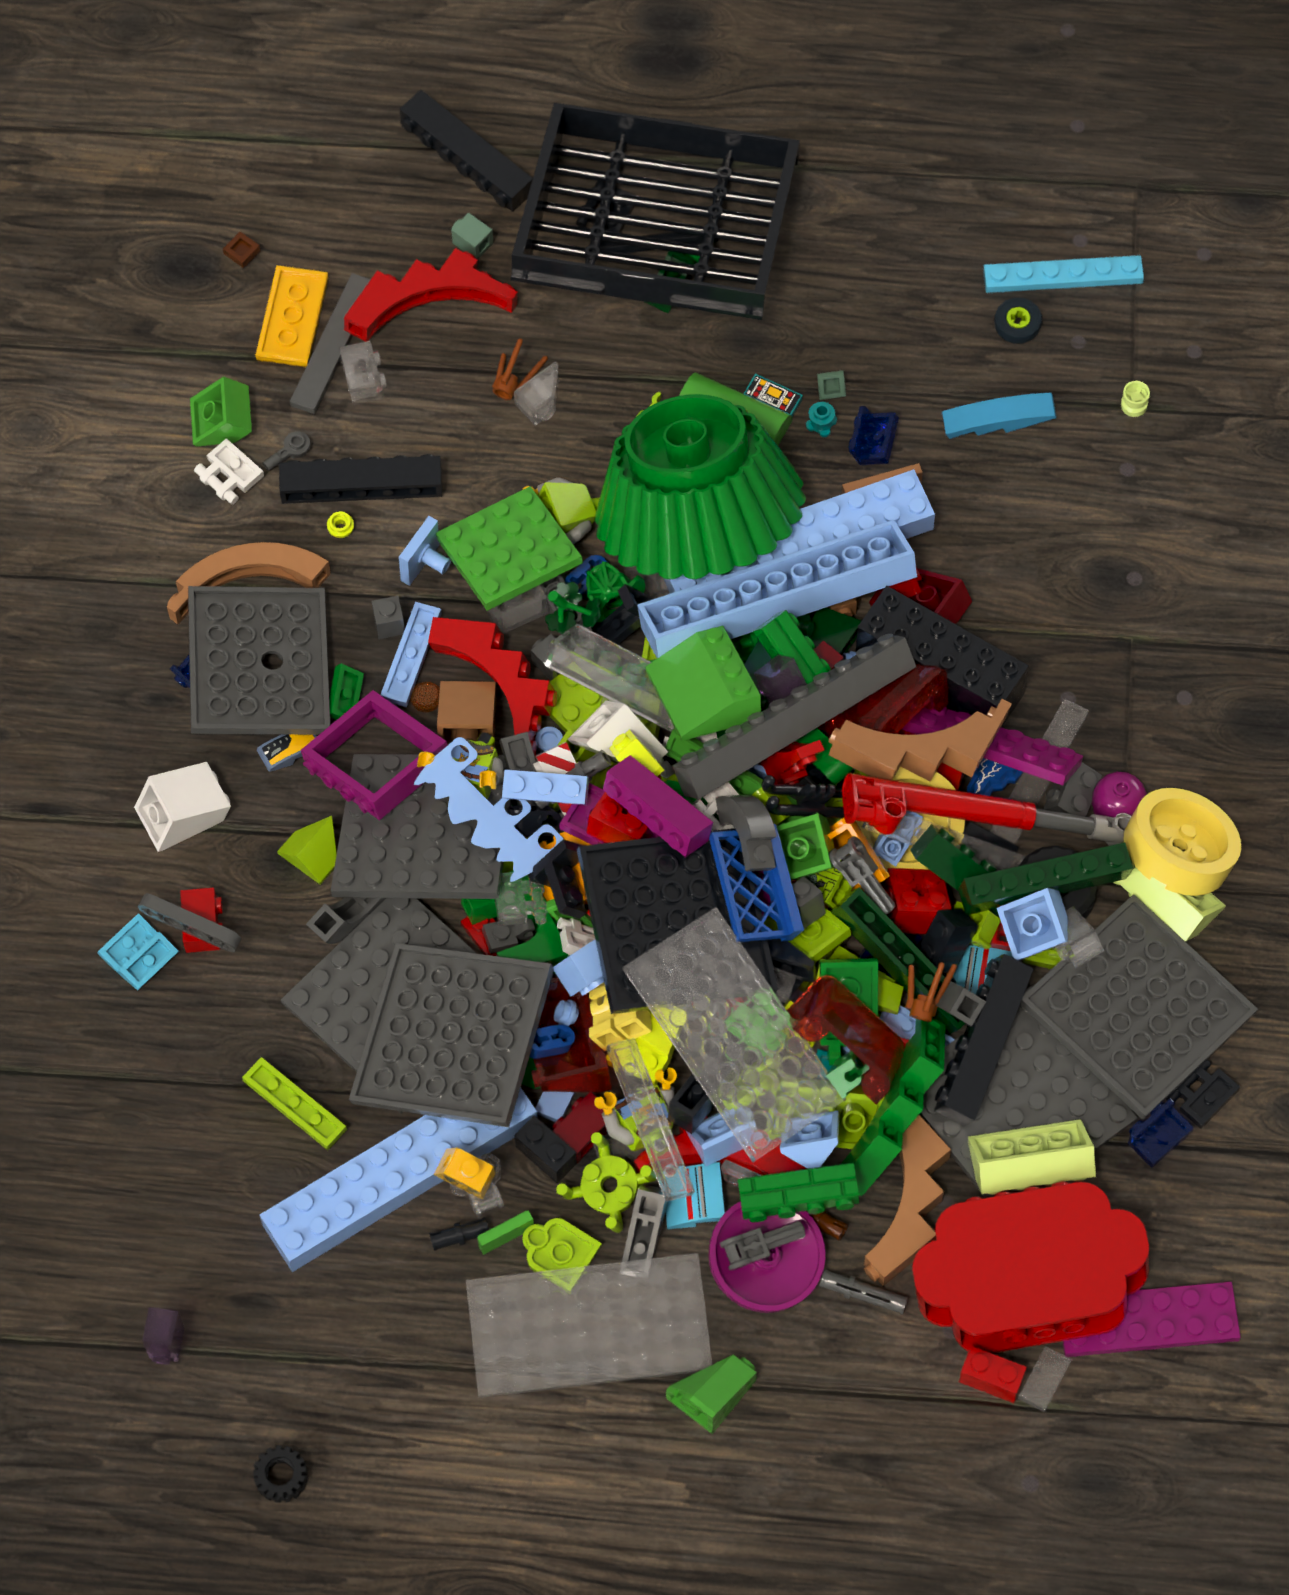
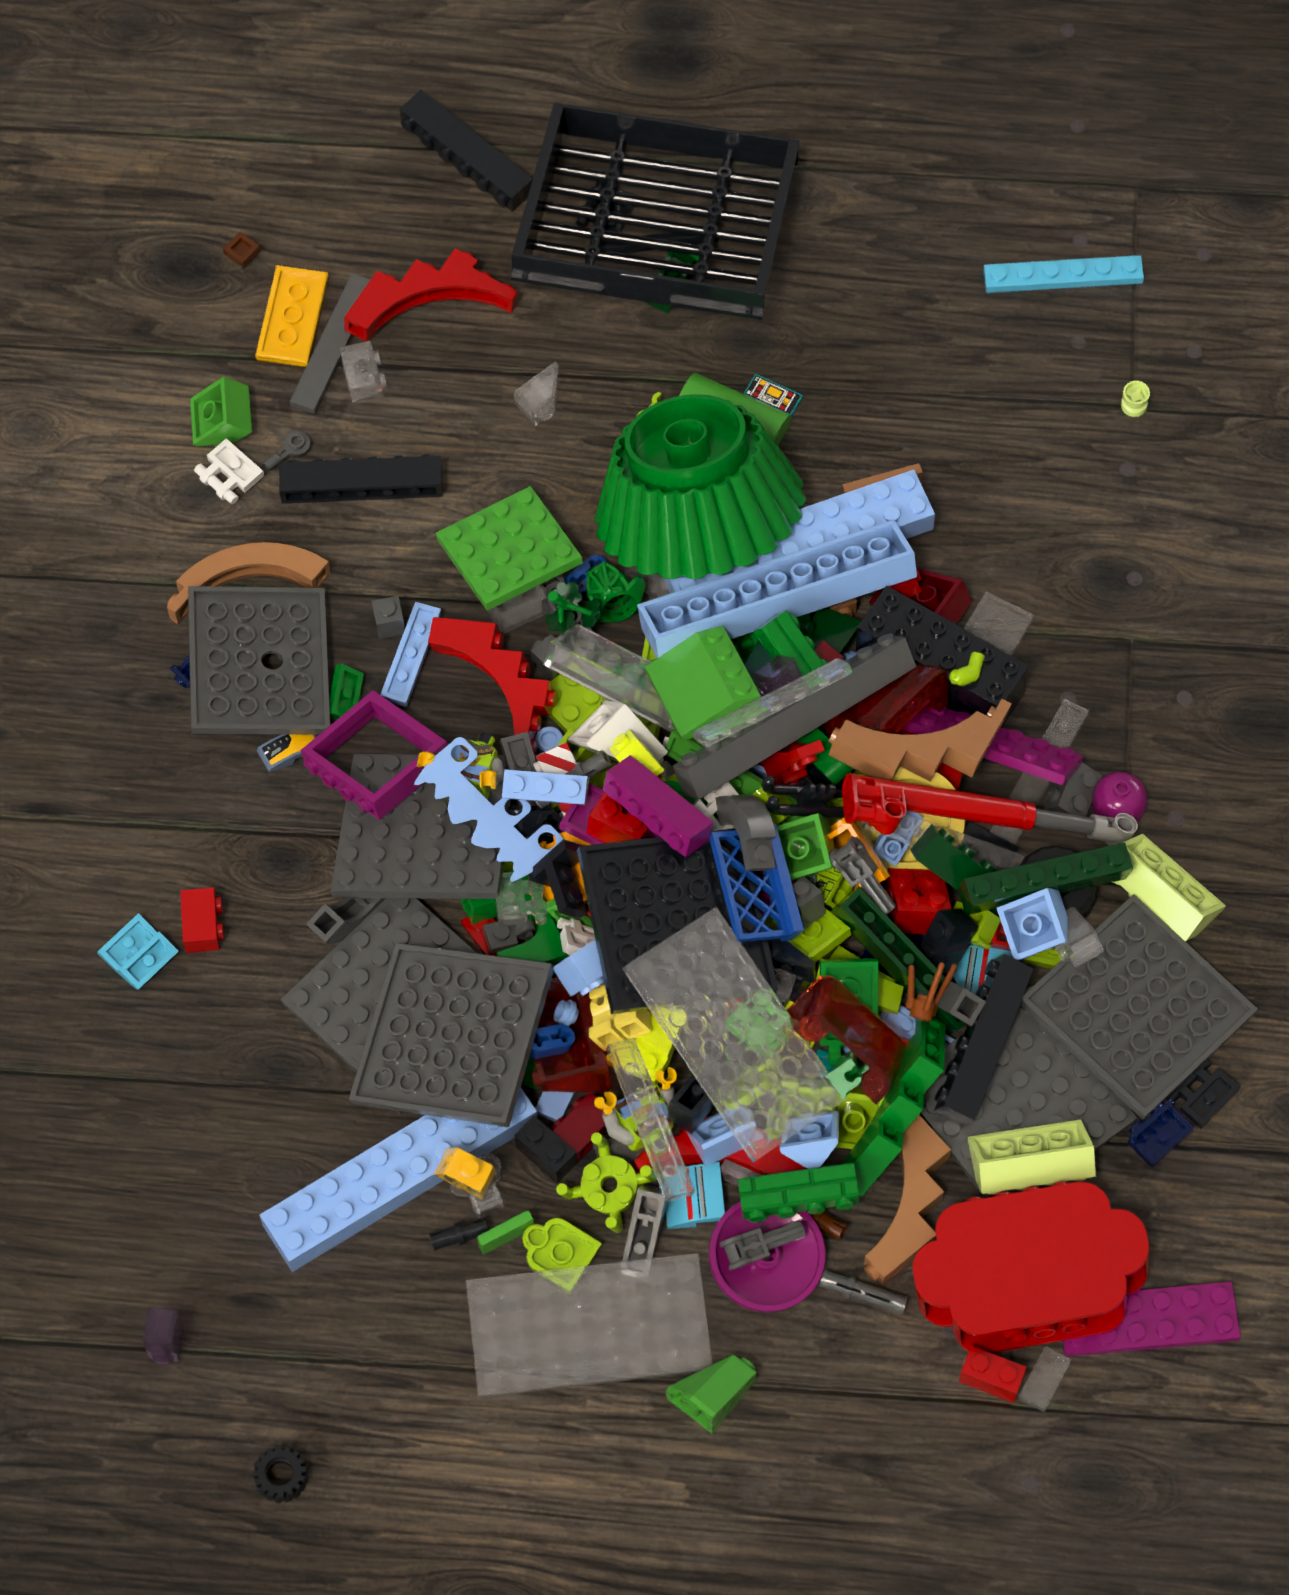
white slope [134,762,231,852] -> none
dark grey beam [138,893,242,952] -> none
lime plate [242,1057,347,1150] -> none
lime slope [277,816,337,885] -> none
neon yellow plate [327,511,354,538] -> none
light blue tile [399,516,451,586] -> none
clear orange piece [410,682,440,712] -> none
medium nougat slope [437,681,496,748] -> none
sand green brick [451,213,493,260] -> none
dark orange plant [492,338,548,400] -> none
lime torso [523,477,600,545] -> none
black bracket [592,584,654,654] -> none
teal brick [806,402,837,437] -> none
sand green slope [817,370,846,400] -> none
clear blue bracket [849,406,899,465] -> none
dark azure slope [942,393,1057,439] -> none
blue rock [967,758,1024,796] -> none
black bush [994,298,1042,344] -> none
light yellow brick [1124,788,1241,896] -> none
none -> clear tile [692,658,852,747]
none -> lime arm [949,652,985,686]
none -> clear tile [964,591,1034,656]

